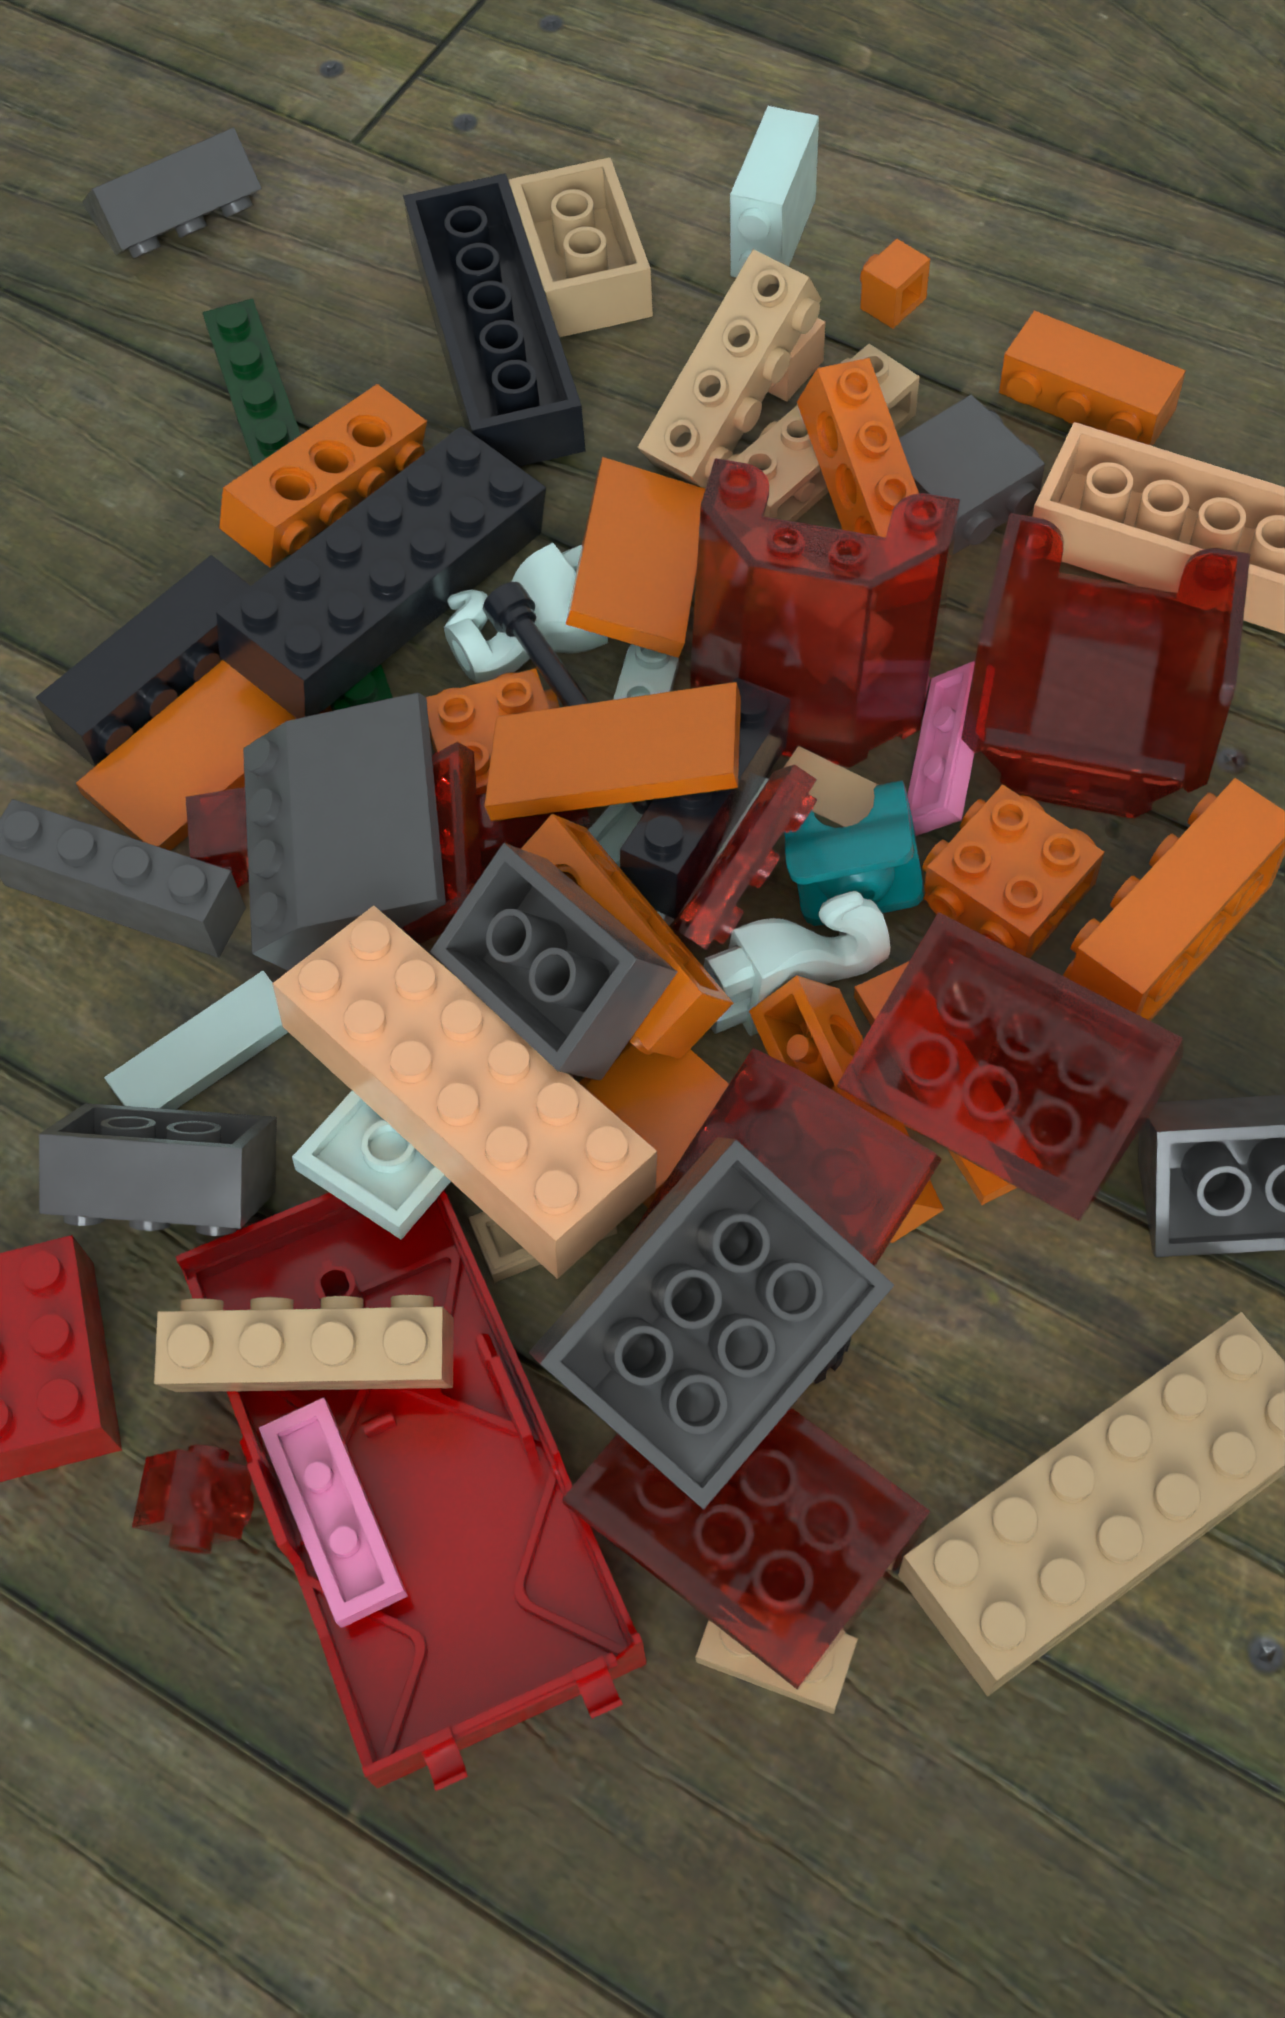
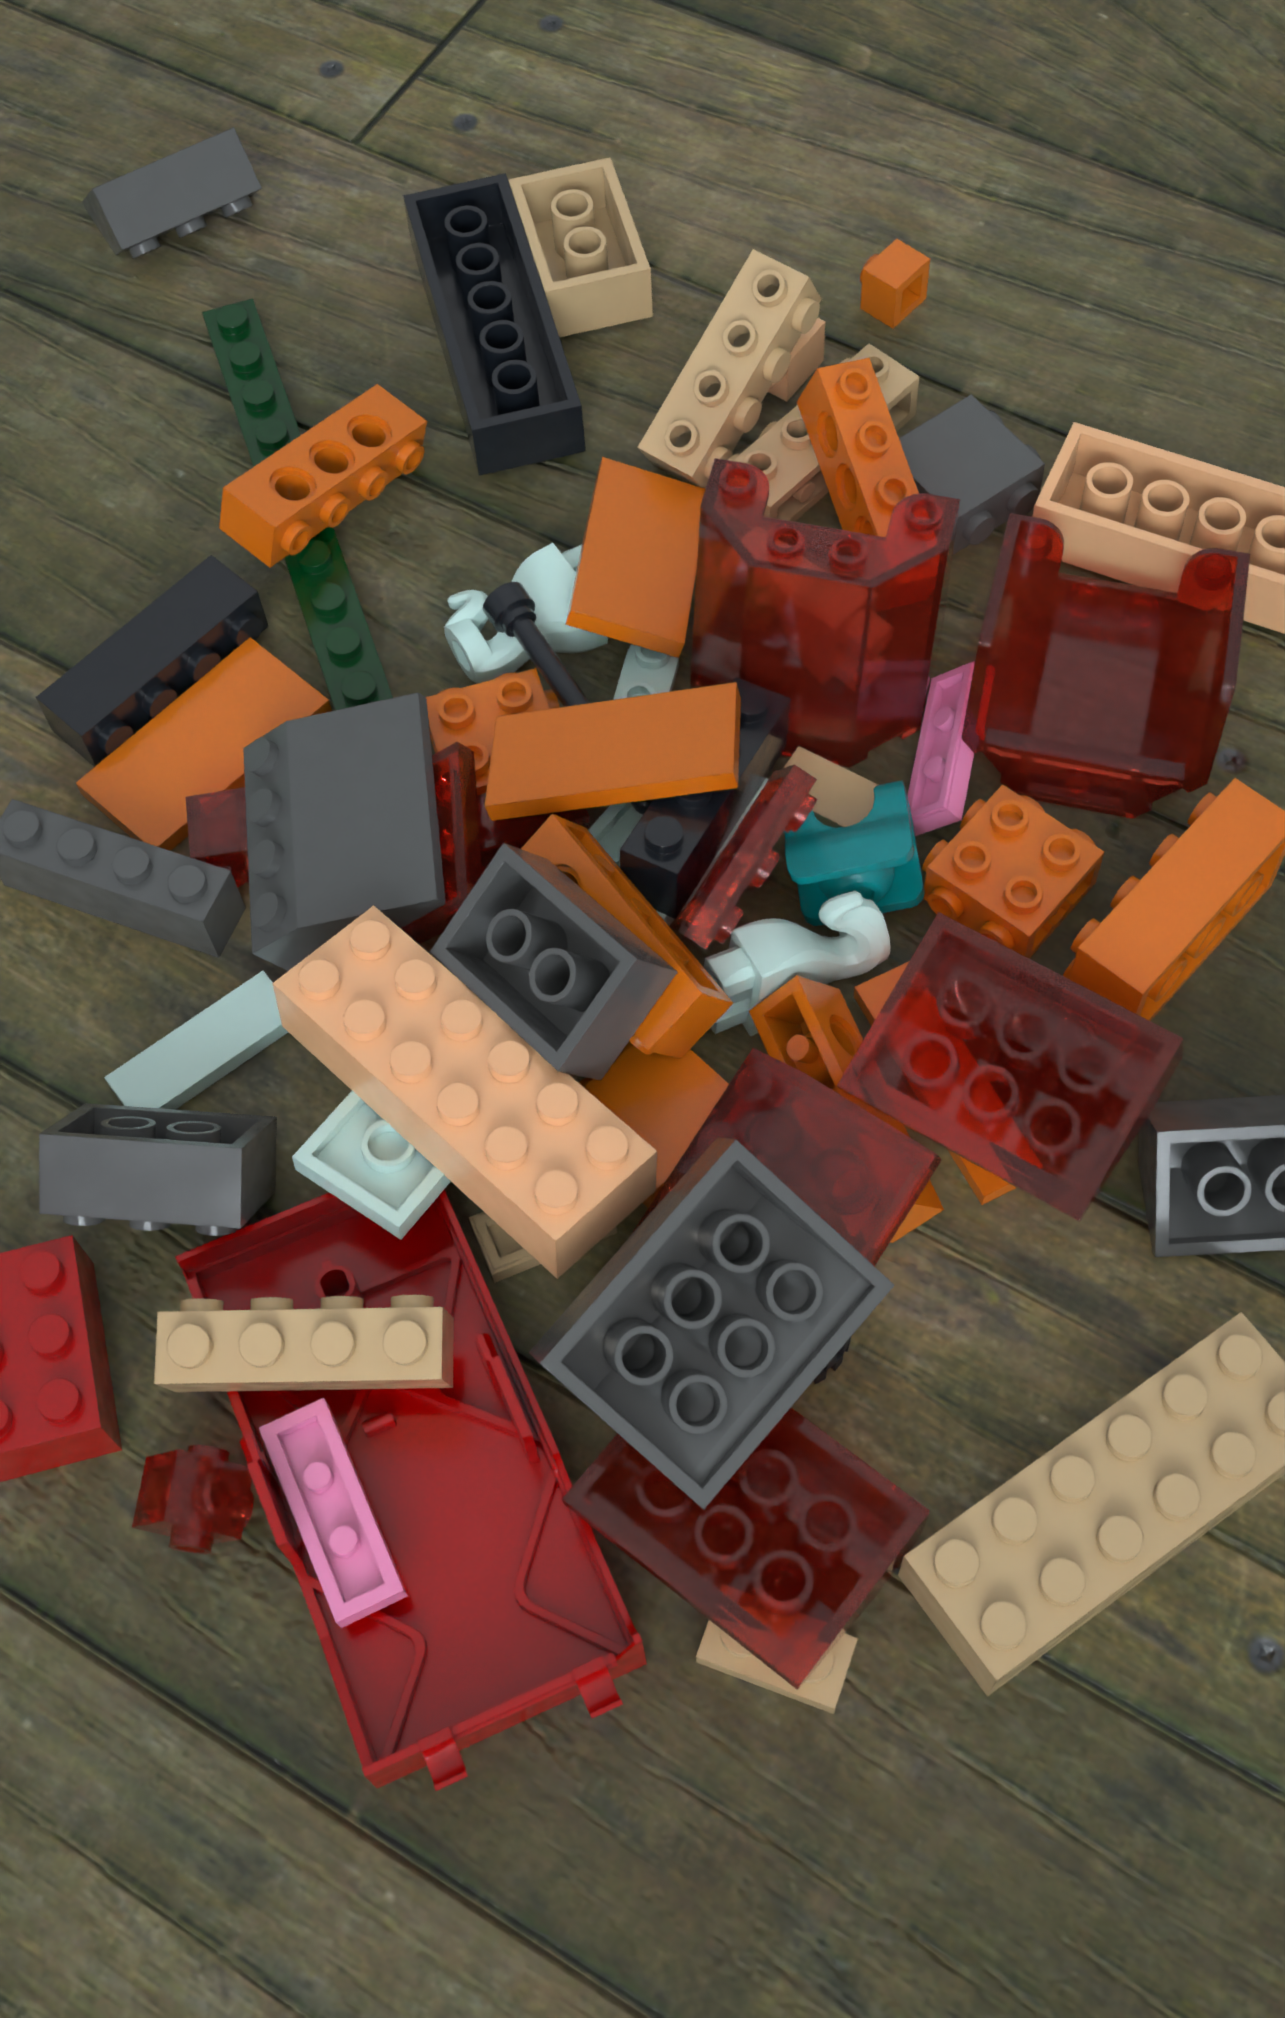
black brick [216,426,546,719] -> none
light aqua brick [730,106,819,277] -> none
orange brick [999,310,1186,446] -> none

